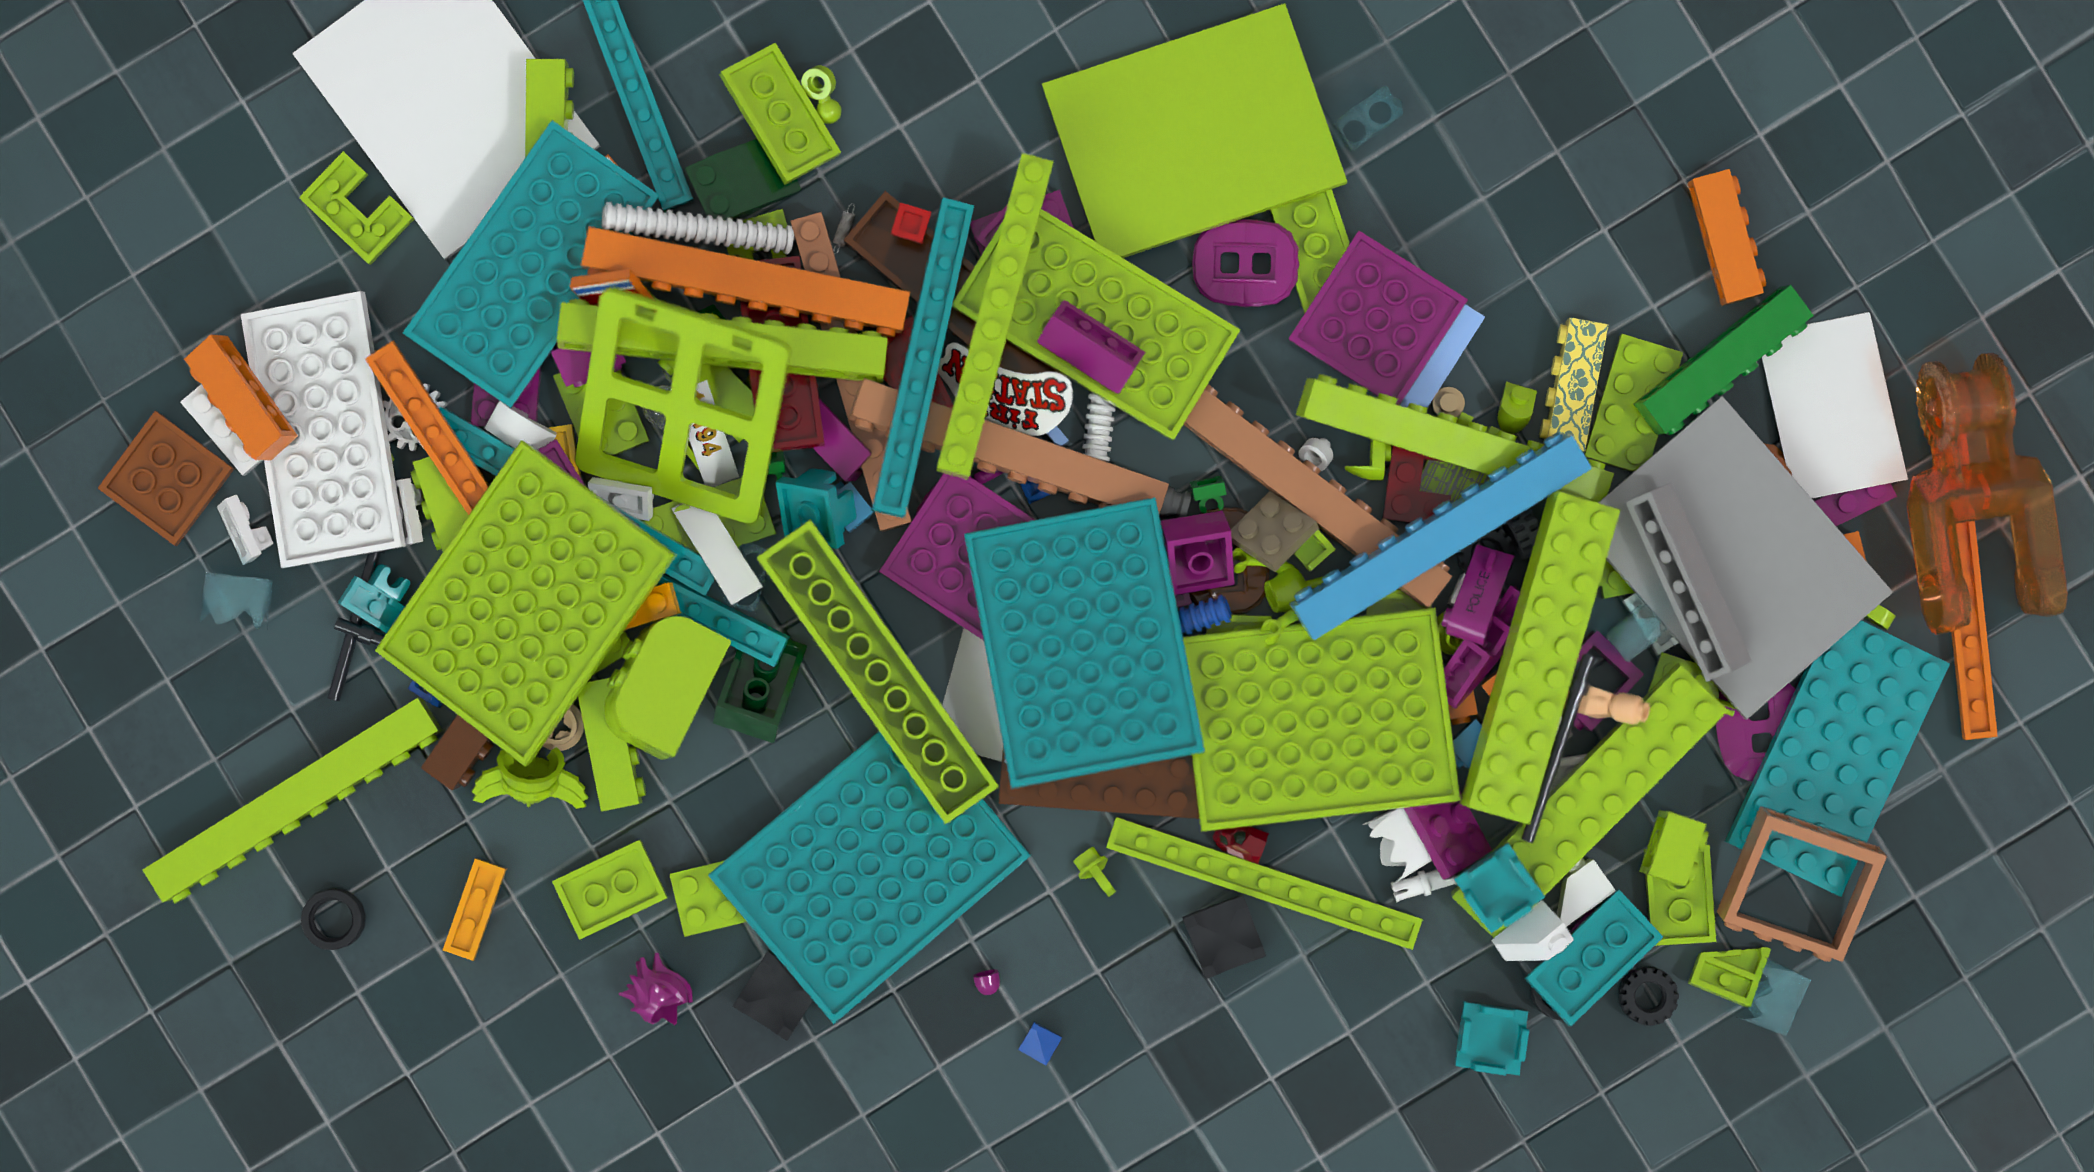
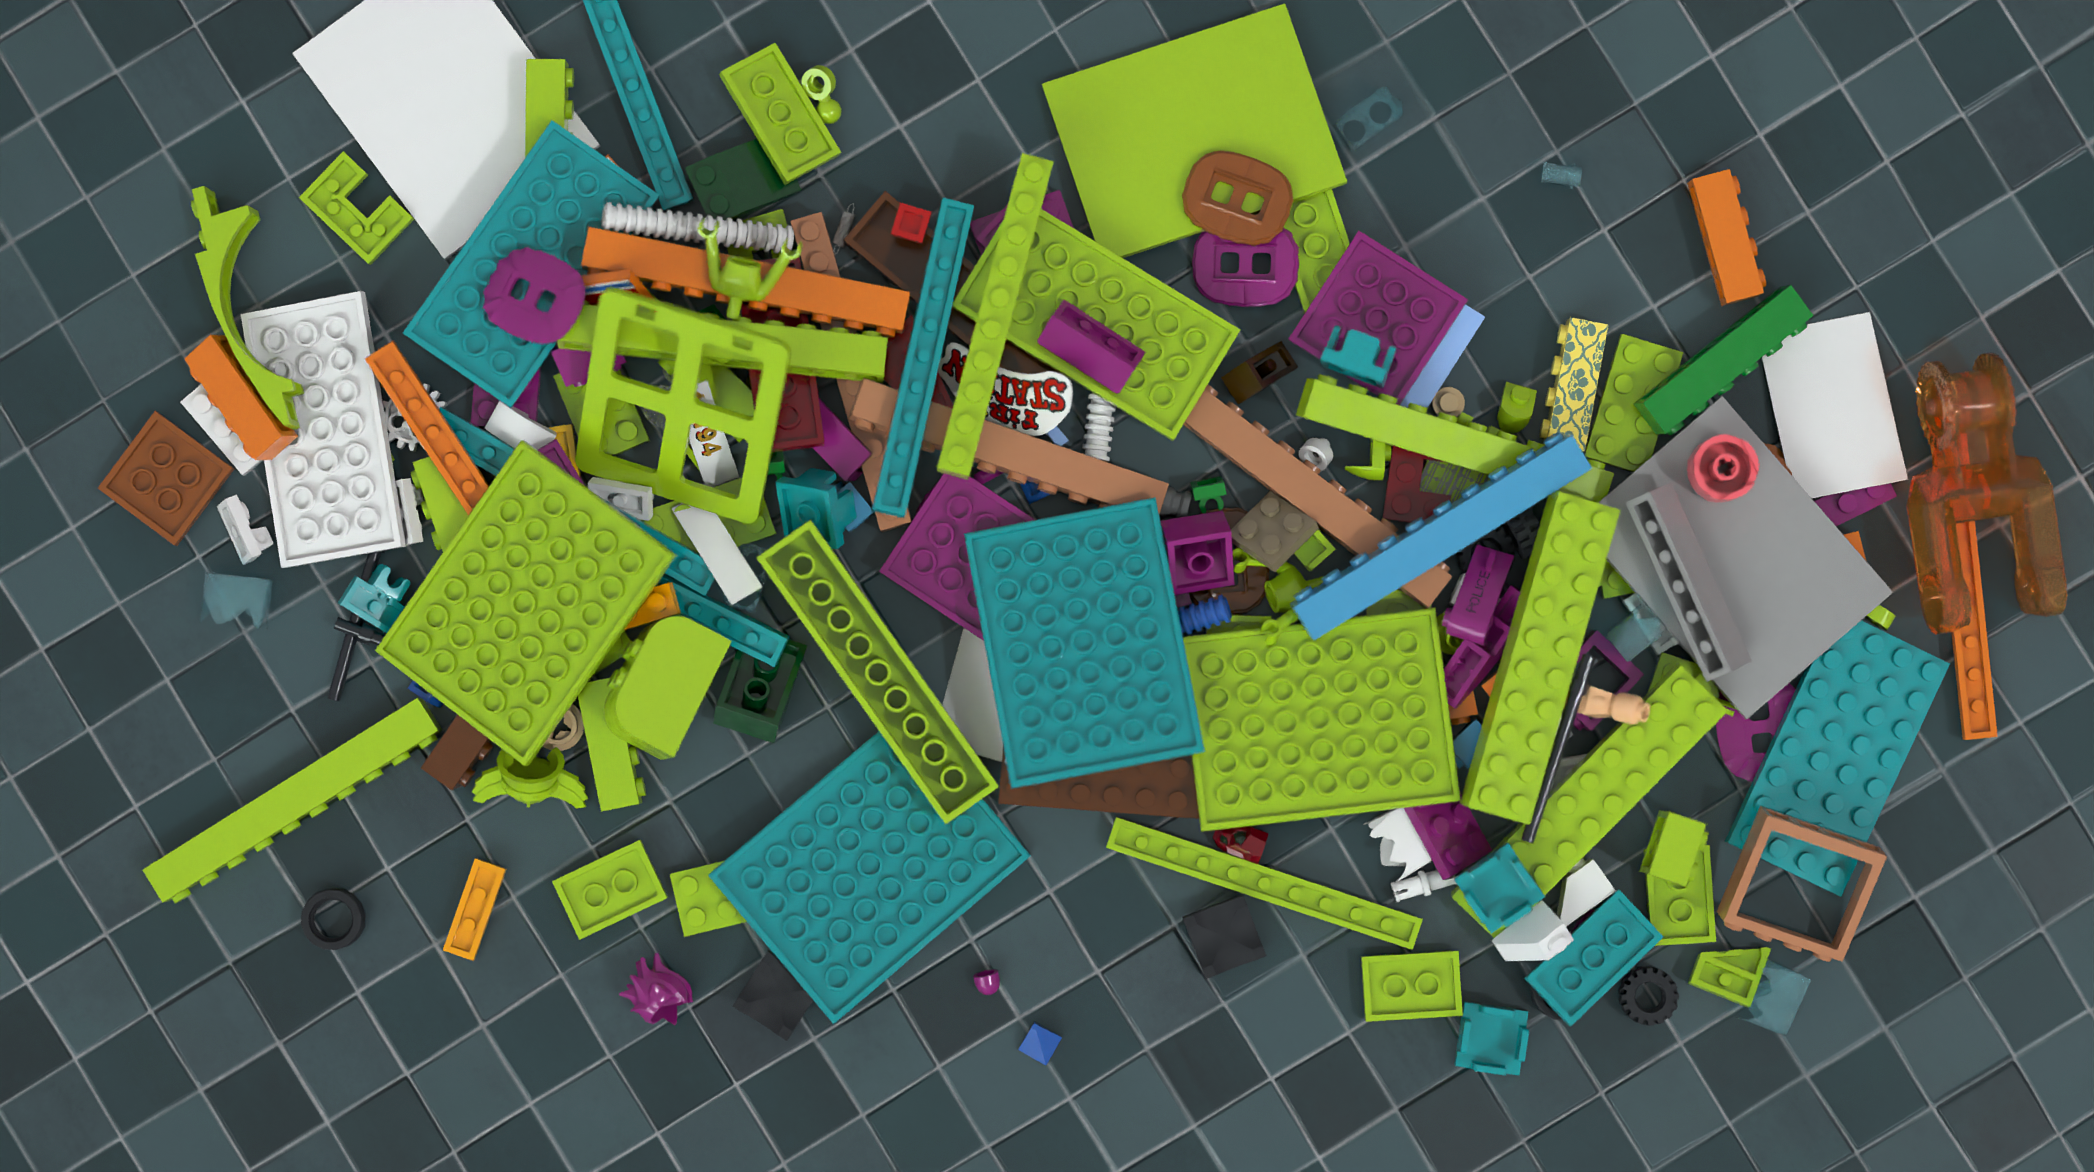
lime piece [1073,847,1116,897] -> none
none -> lime slope [191,186,304,430]
none -> magenta piece [483,247,586,344]
none -> lime piece [698,217,803,319]
none -> dark orange piece [1182,151,1294,246]
none -> dark brown slope [1221,341,1299,405]
none -> teal panel [1321,325,1397,389]
none -> lime plate [1361,950,1463,1022]
none -> clear light blue pin [1541,162,1582,189]
none -> coral brick [1687,434,1759,503]

